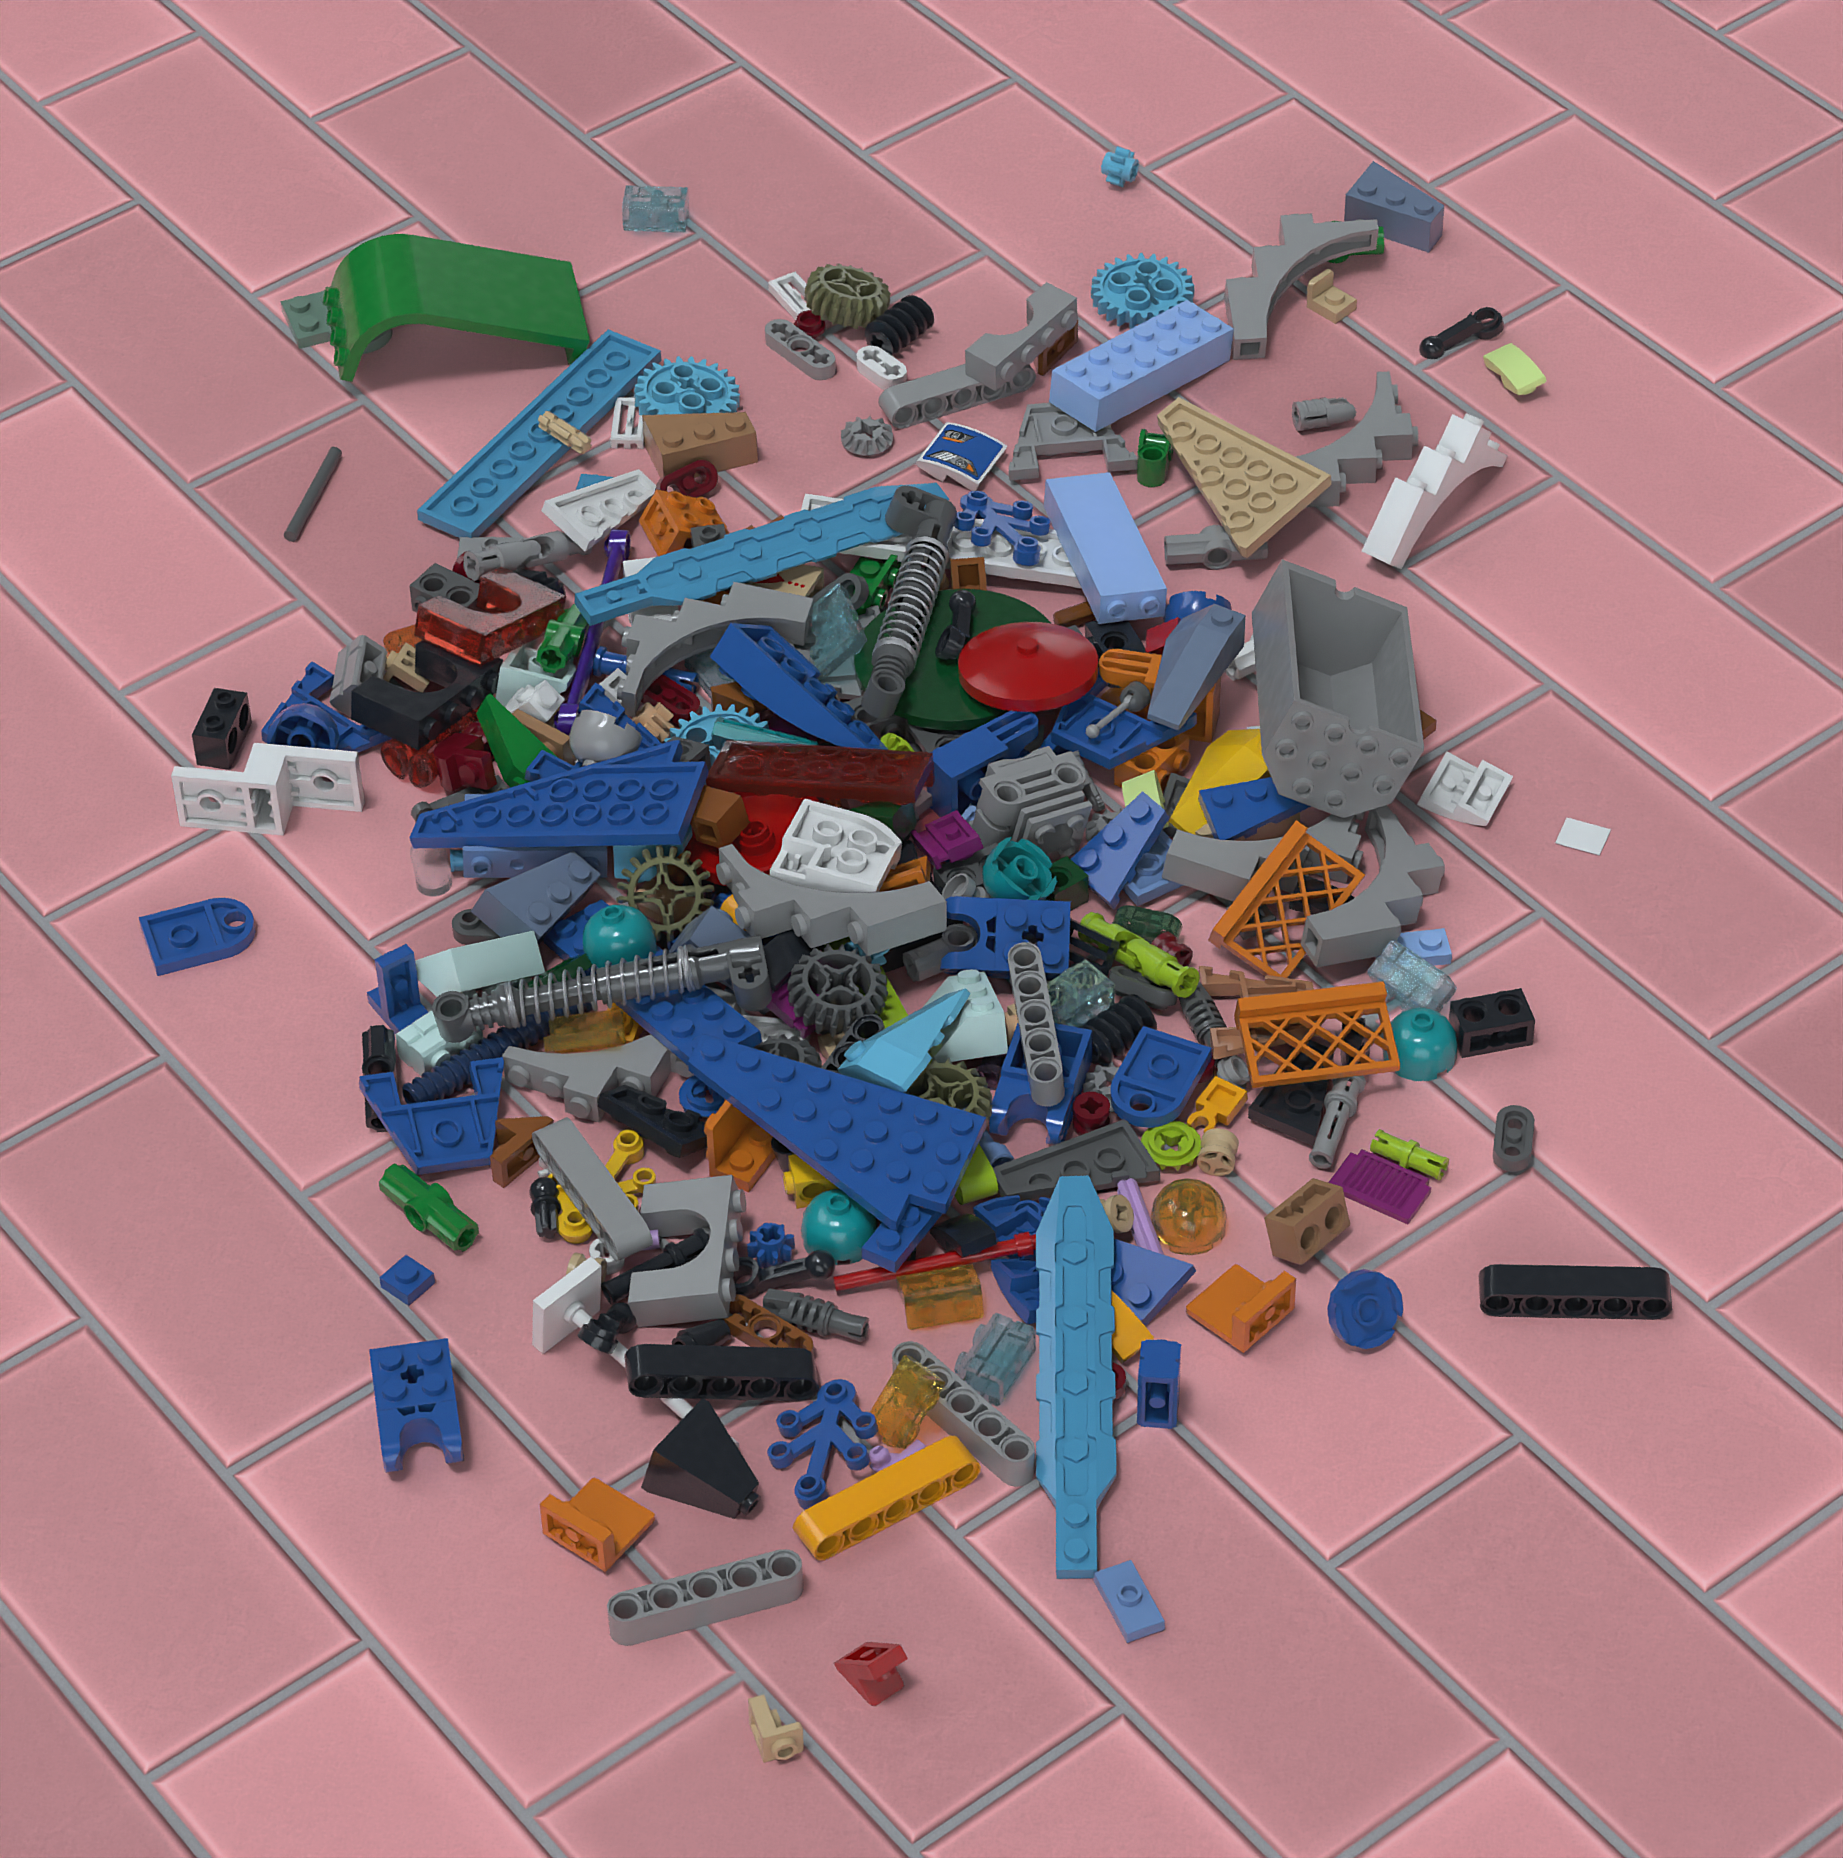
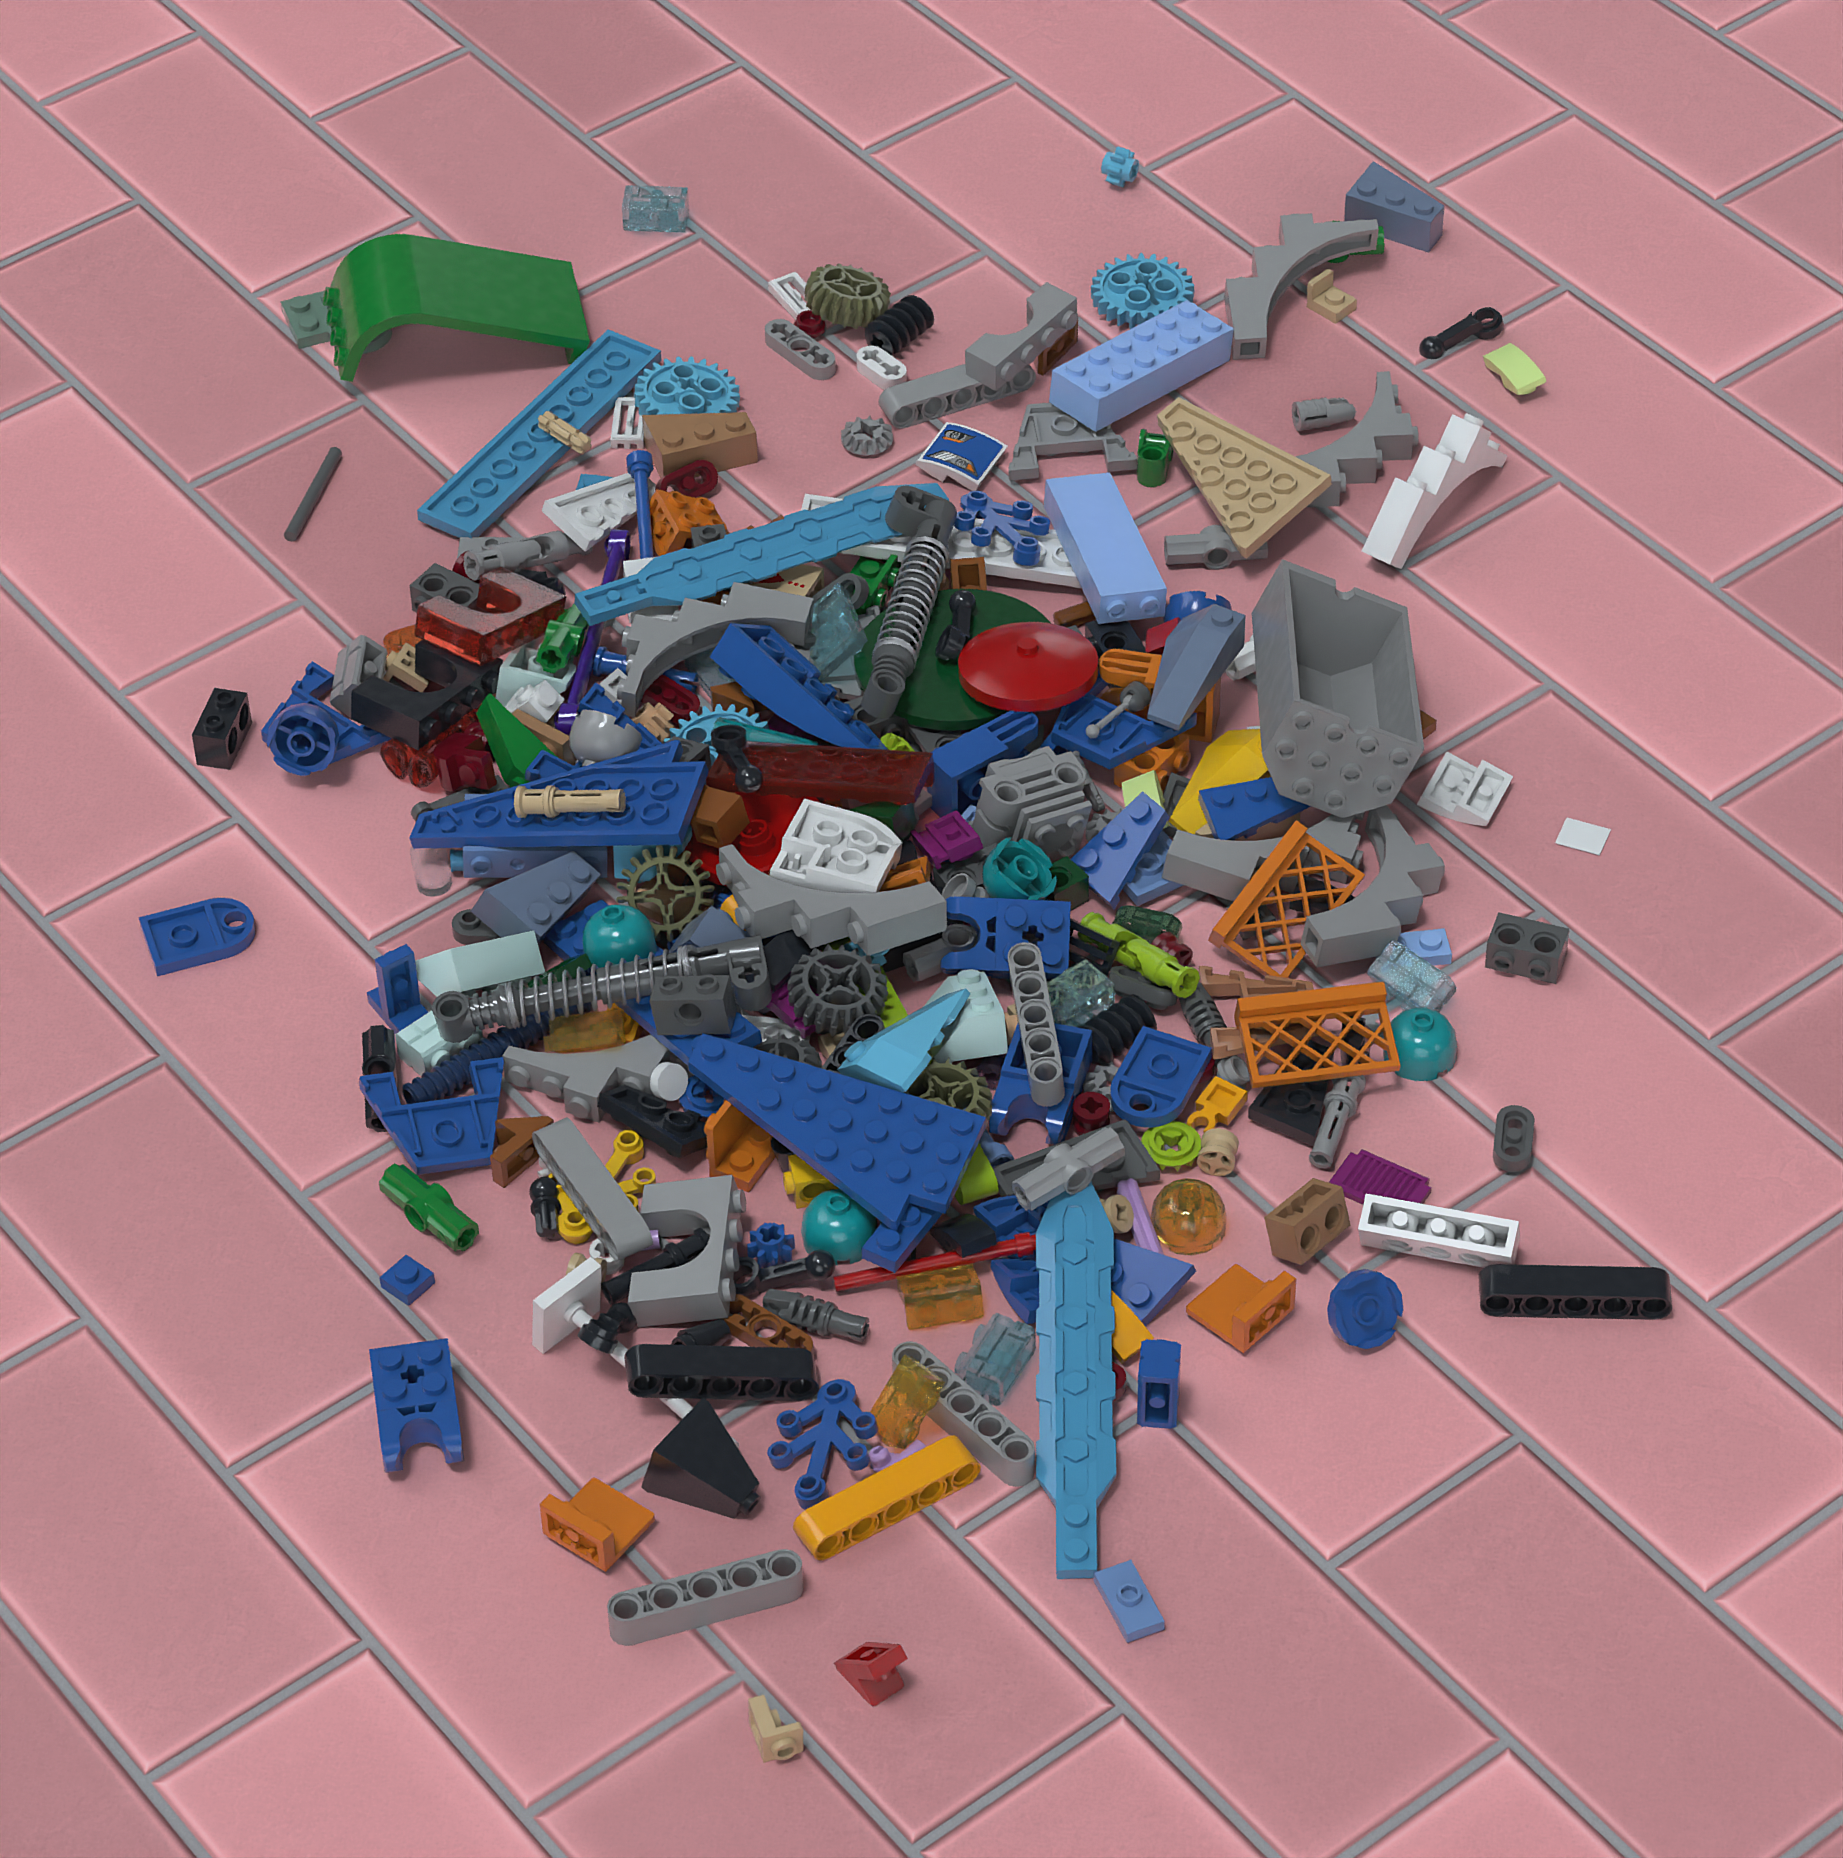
white bracket [171,743,365,836] -> none
lime pin [1370,1129,1449,1181] -> none
black brick [1449,988,1535,1058] -> none
none -> tan pin [514,785,626,818]
none -> blue piece [626,450,654,559]
none -> dark grey brick [650,975,737,1035]
none -> white tile [650,1062,688,1101]
none -> black piece [711,725,763,793]
none -> light grey piece [1012,1127,1125,1211]
none -> white brick [1358,1194,1520,1268]
none -> dark grey brick [1485,912,1569,984]

